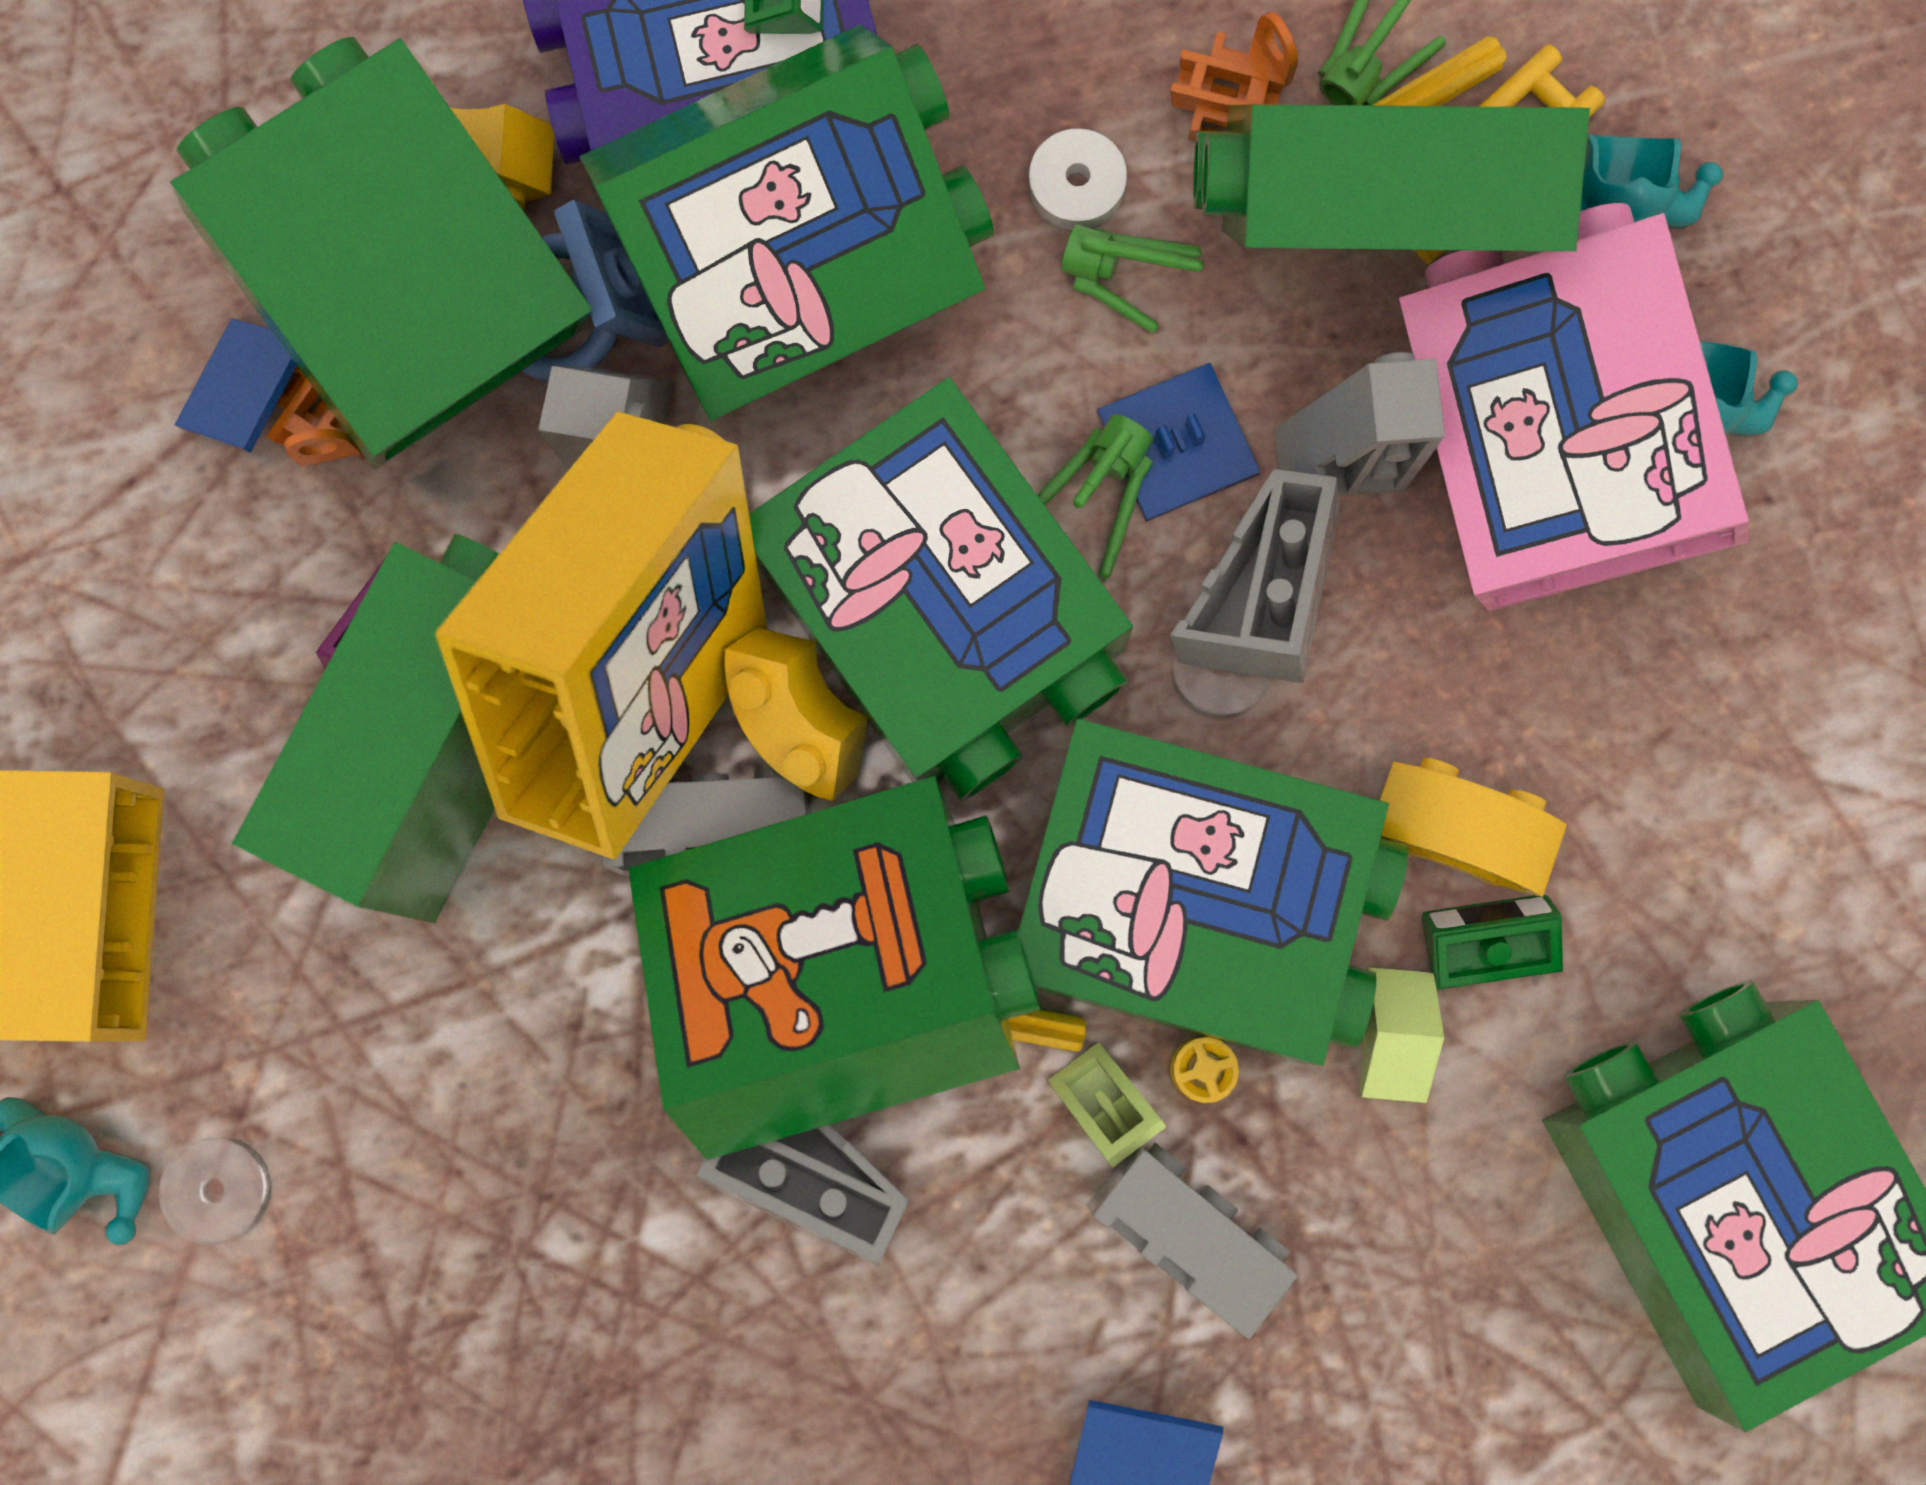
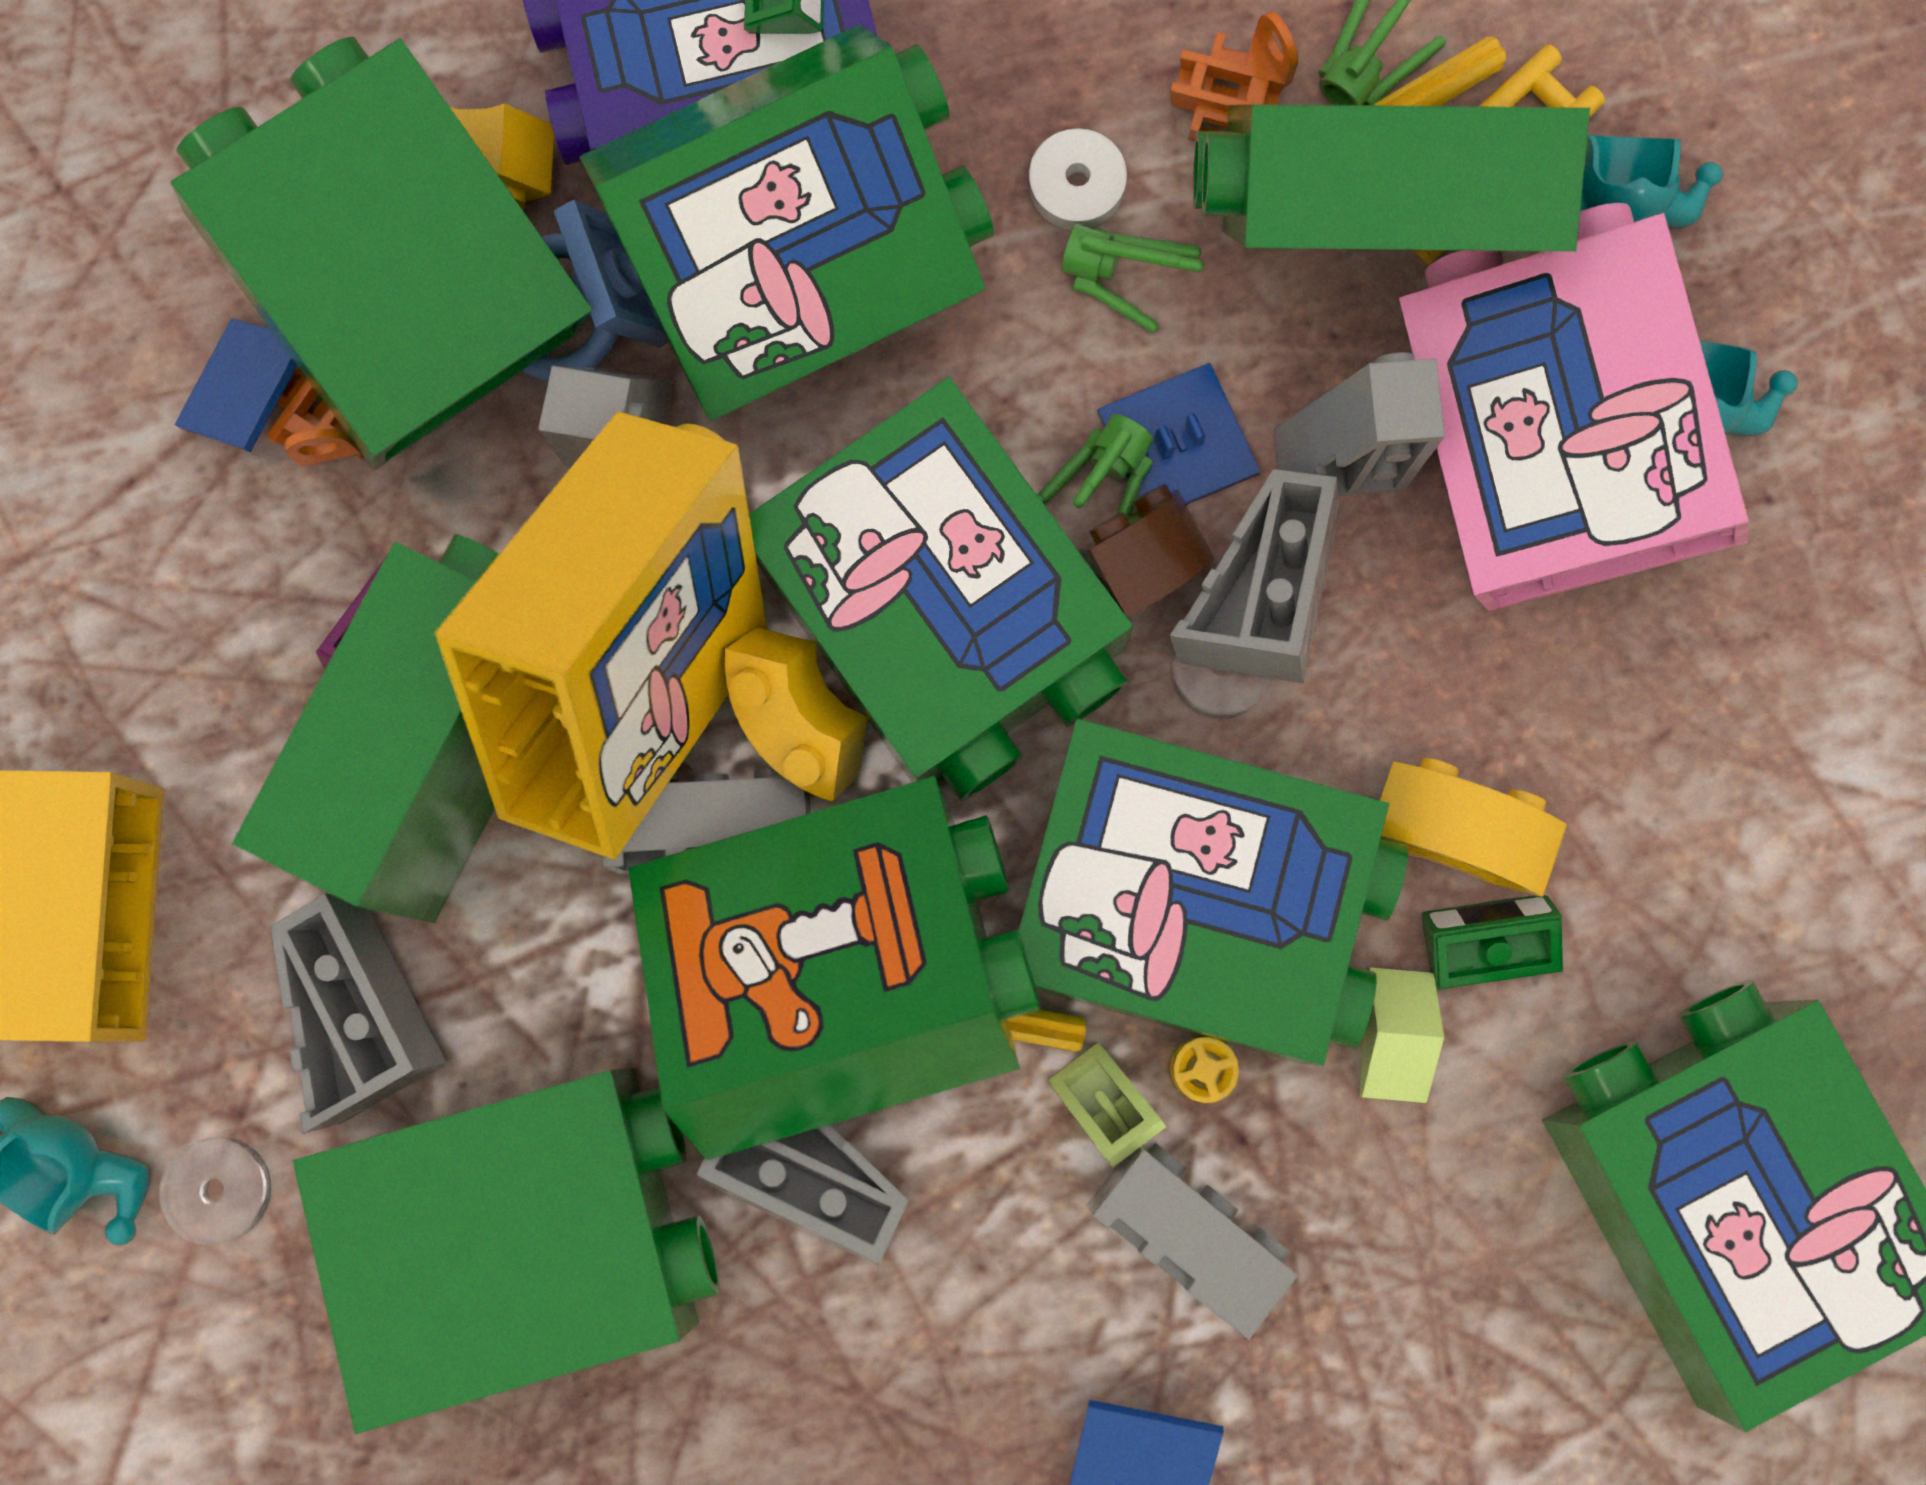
none -> light grey wedge [270,894,447,1134]
none -> green brick [292,1068,720,1434]
none -> reddish brown brick [1079,483,1214,618]

